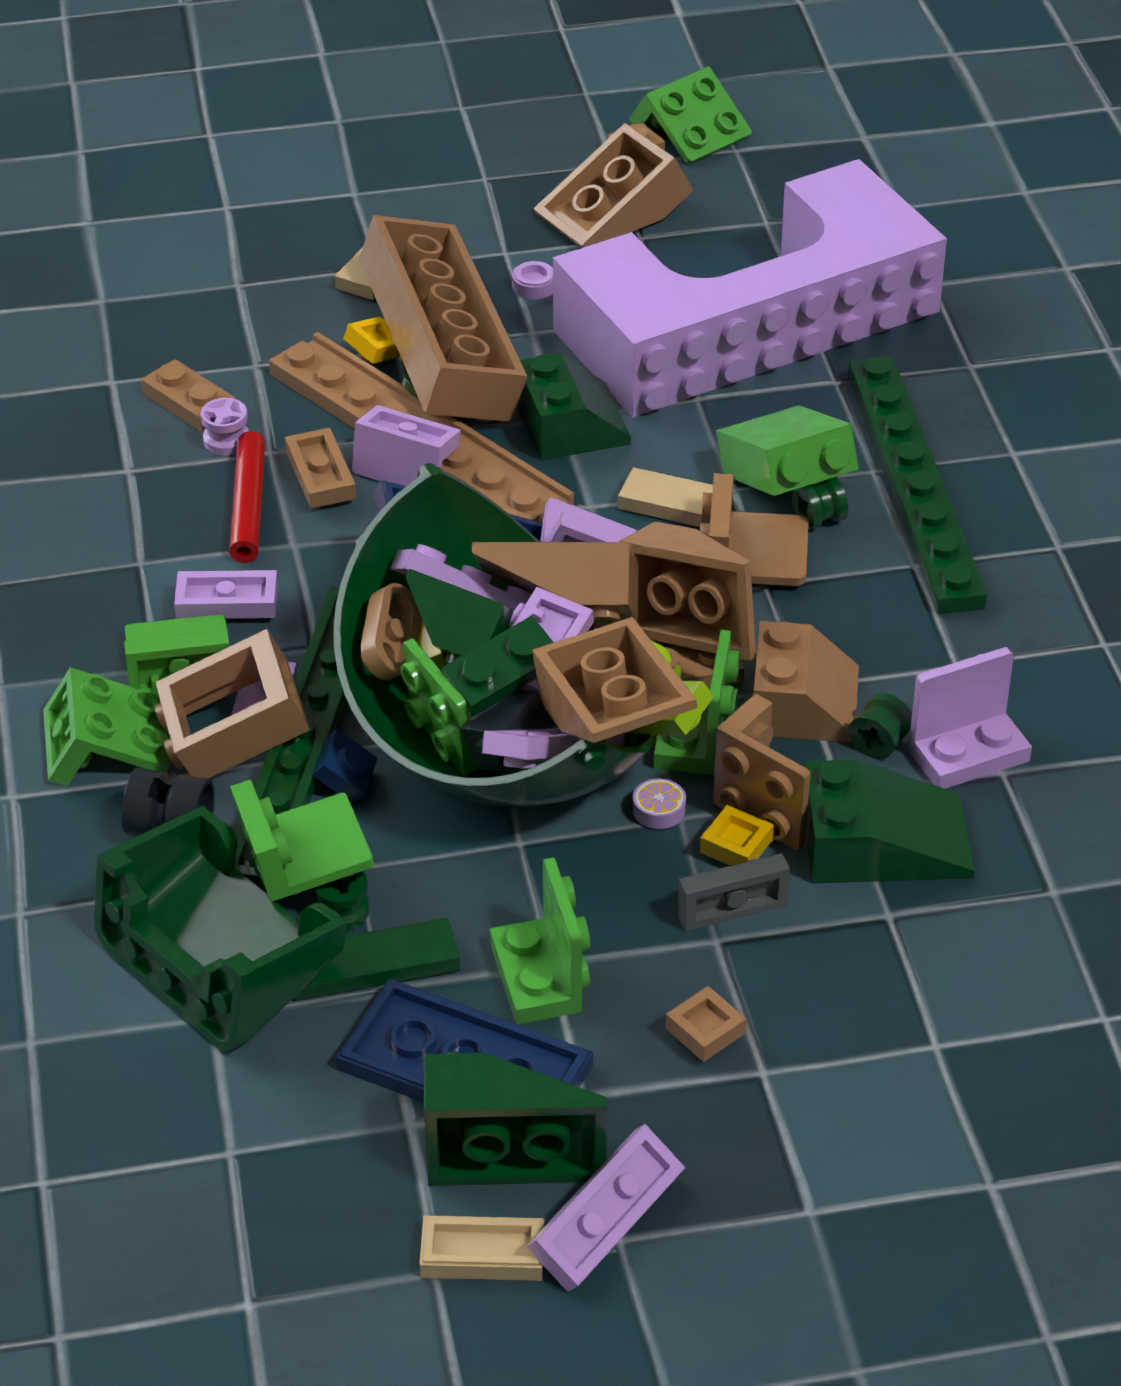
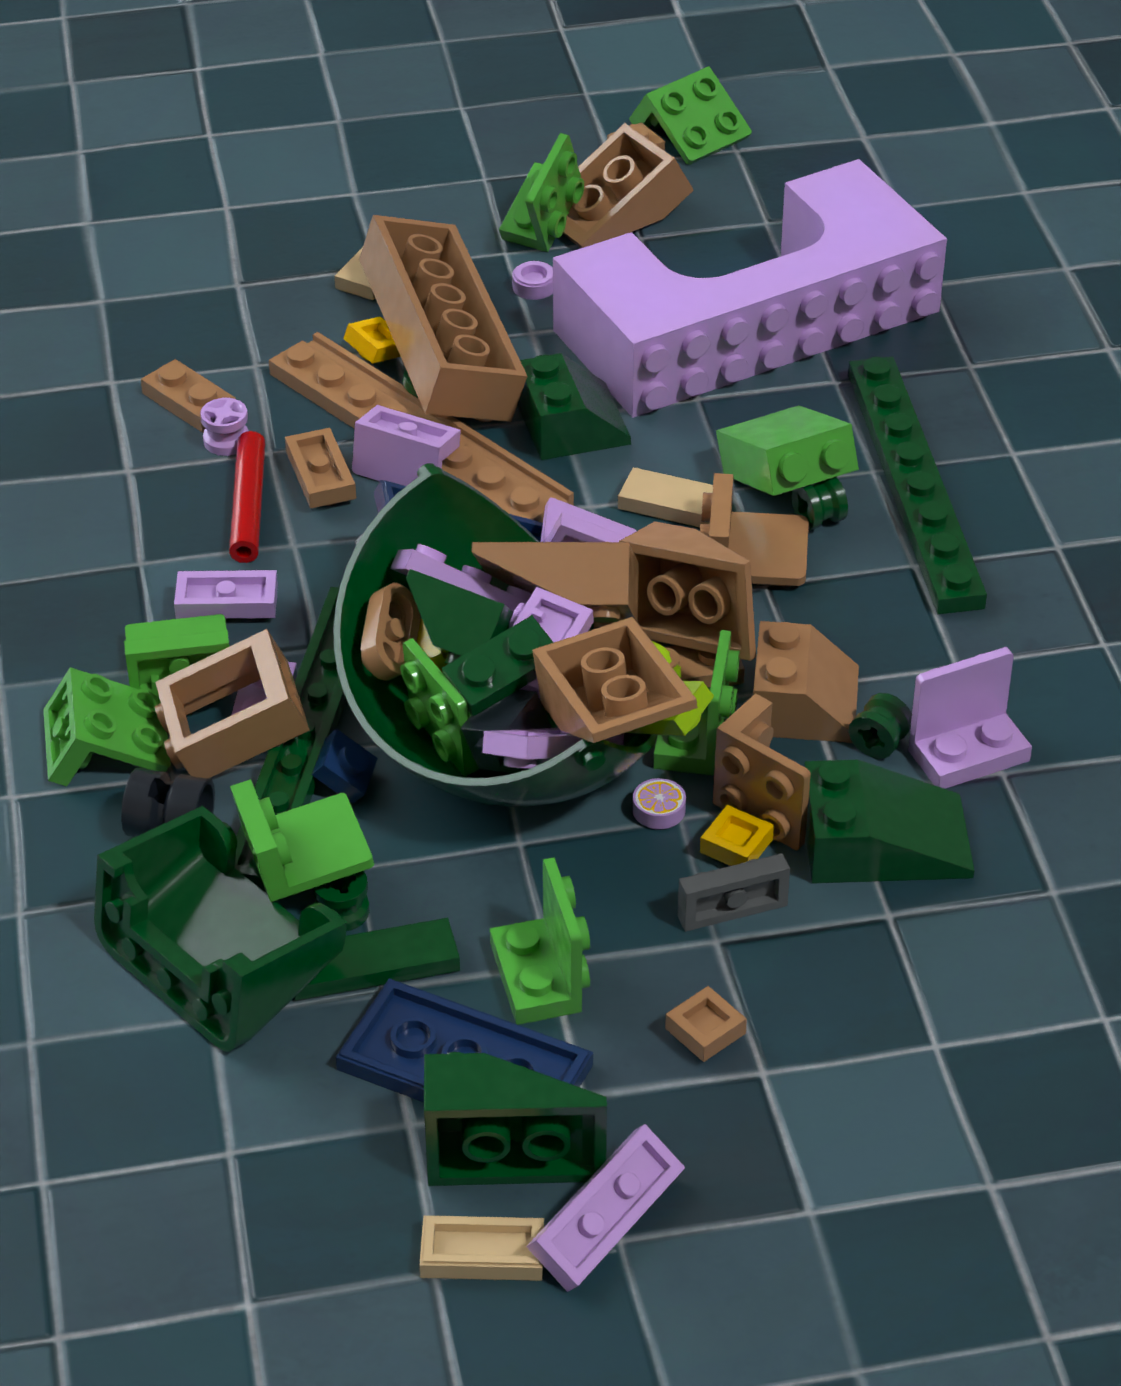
none -> bright green bracket [499,133,584,252]

